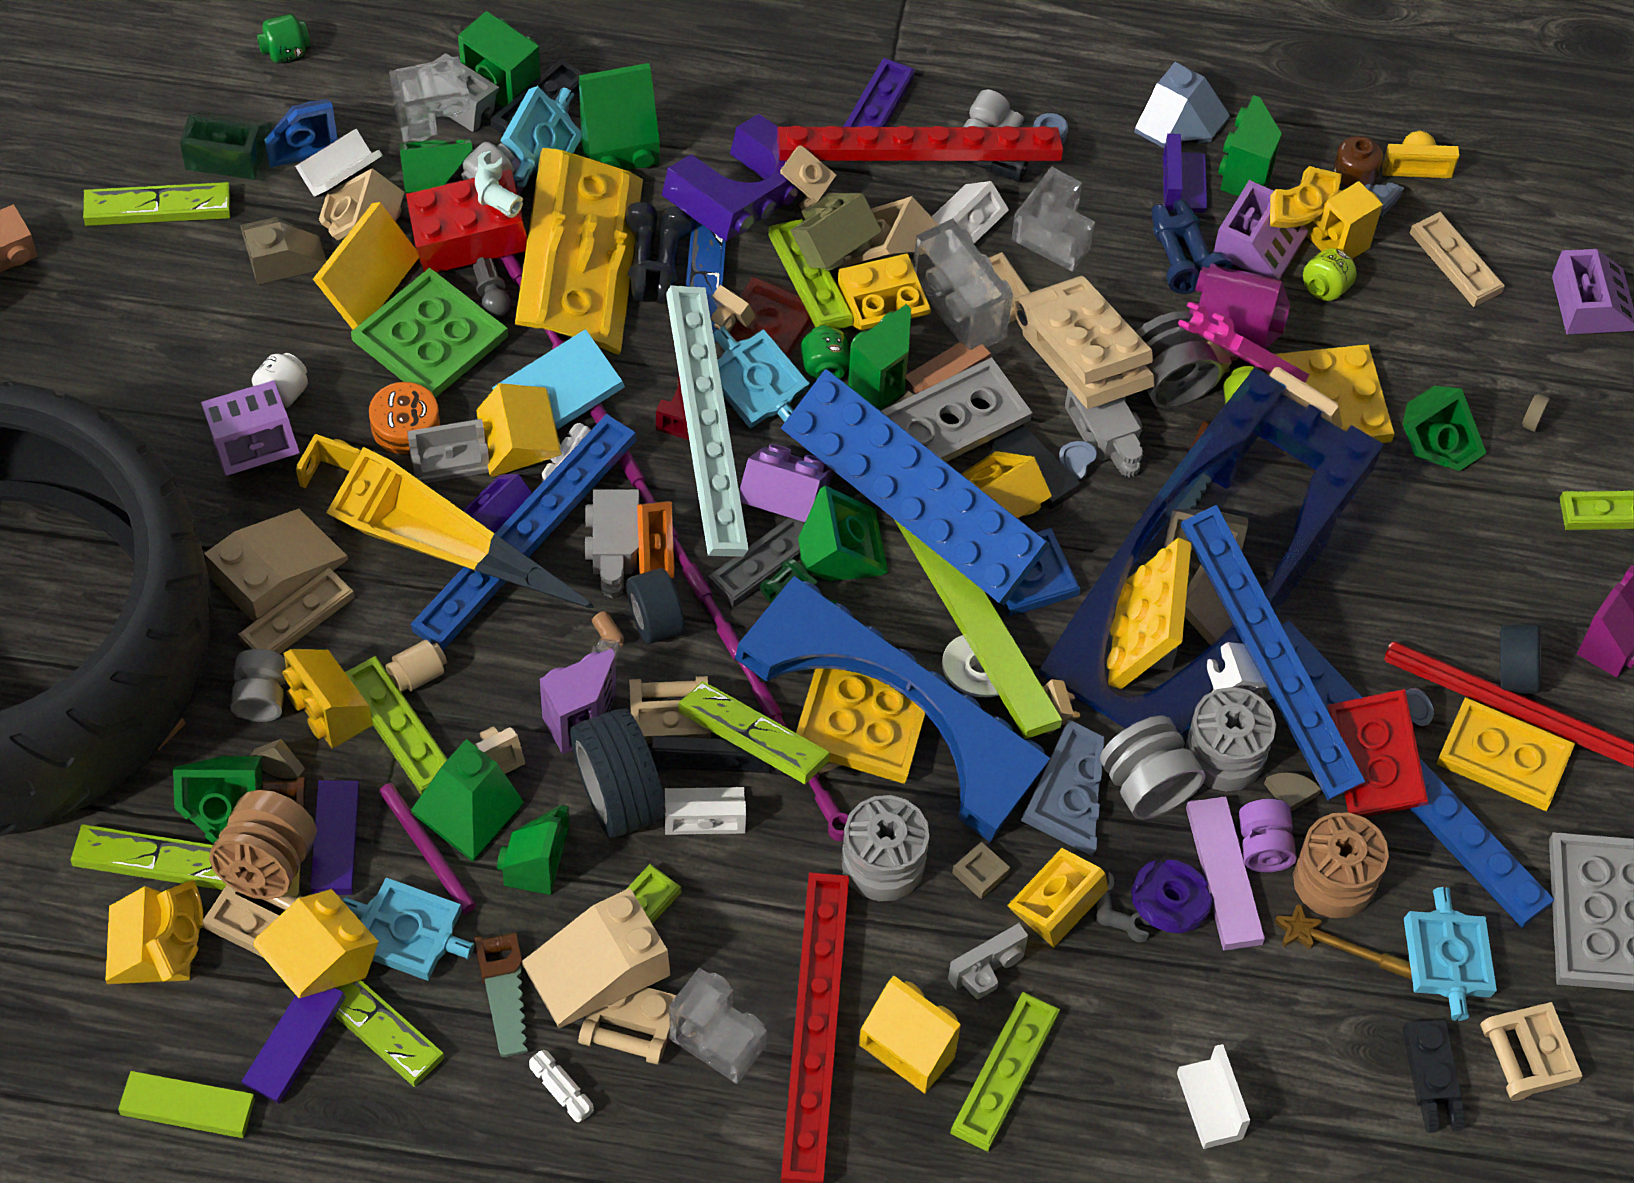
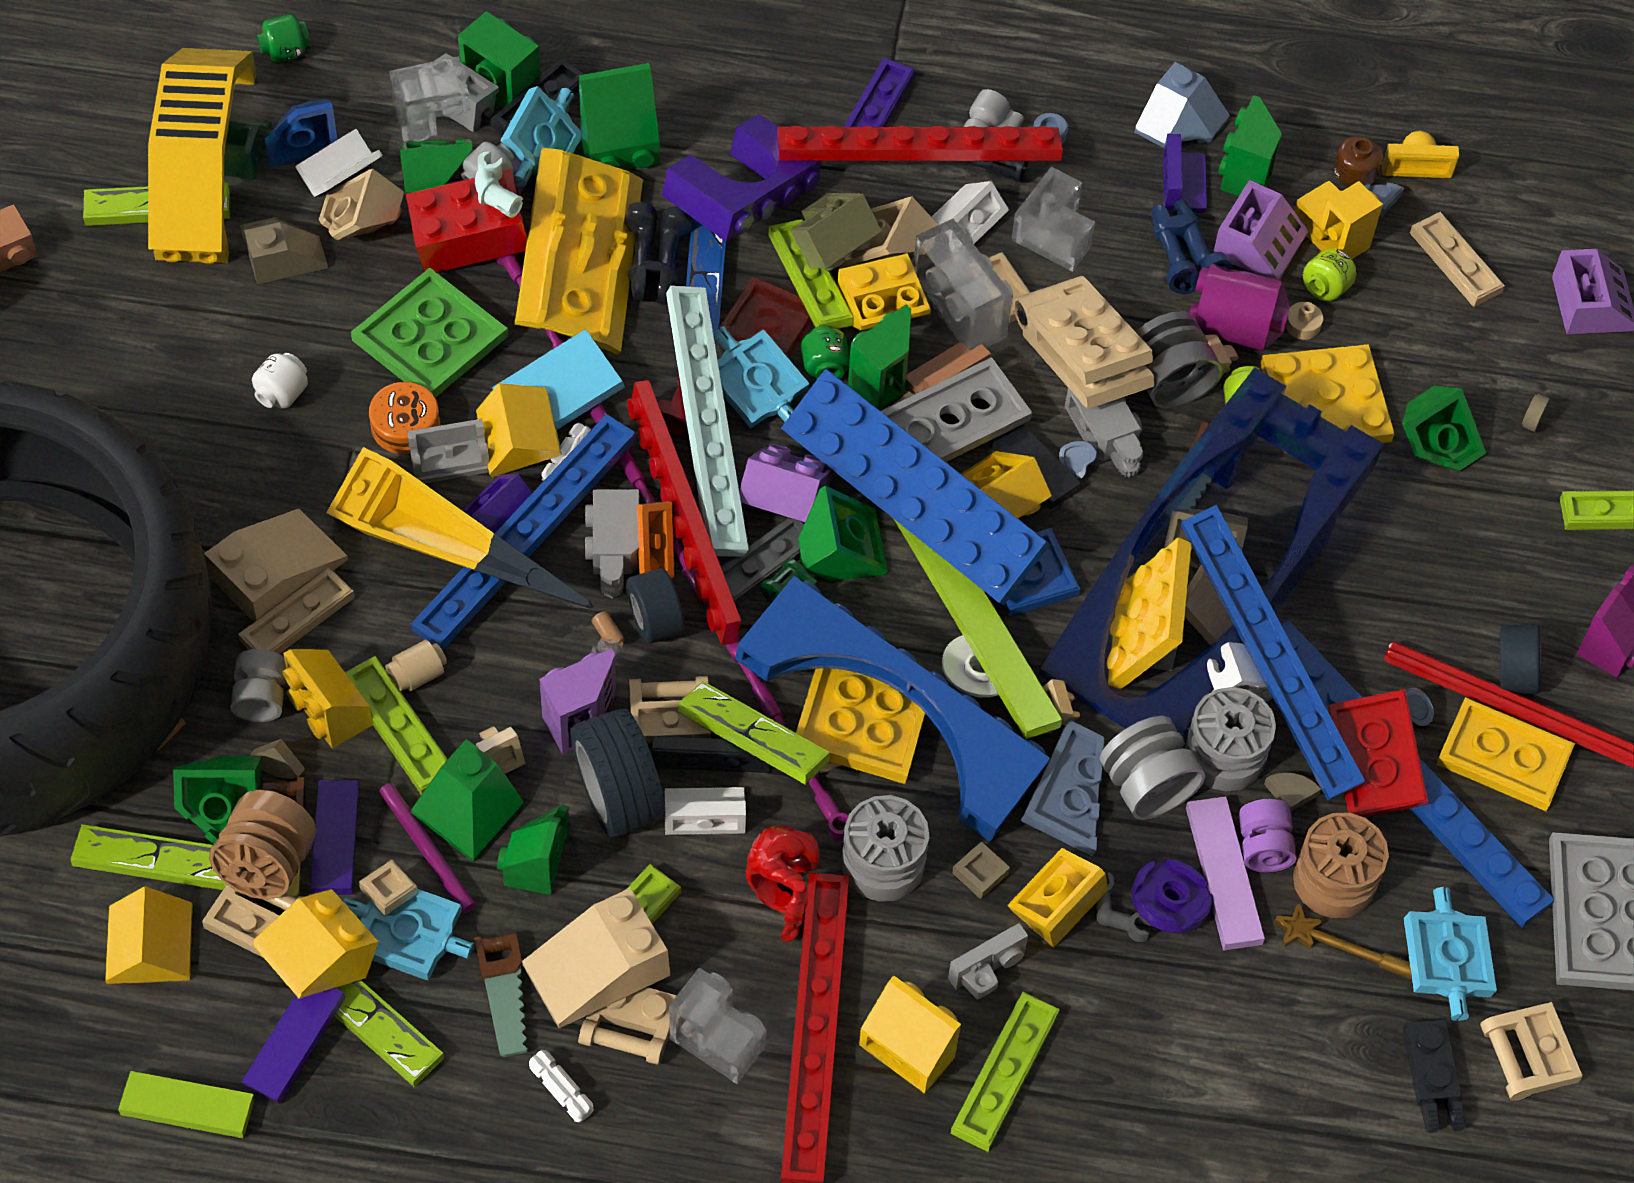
yellow tile [145,879,204,982] -> none
medium lavender slope [201,380,299,476] -> none
yellow bracket [296,434,361,488] -> none
yellow tile [313,202,419,330] -> none
dark grey axle [473,257,511,318] -> none
tan tile [711,285,756,332] -> none
tan bracket [780,146,836,209] -> none
white panel [1177,1044,1250,1149] -> none
dark pink tile [1178,302,1309,383] -> none
tan tile [1268,367,1343,436] -> none
yellow tile [1270,166,1341,228] -> none
none -> yellow panel [148,48,256,264]
none -> tan tile [359,860,418,916]
none -> red plate [627,380,741,645]
none -> red hair [746,825,820,942]
none -> tan tile [1285,302,1323,340]

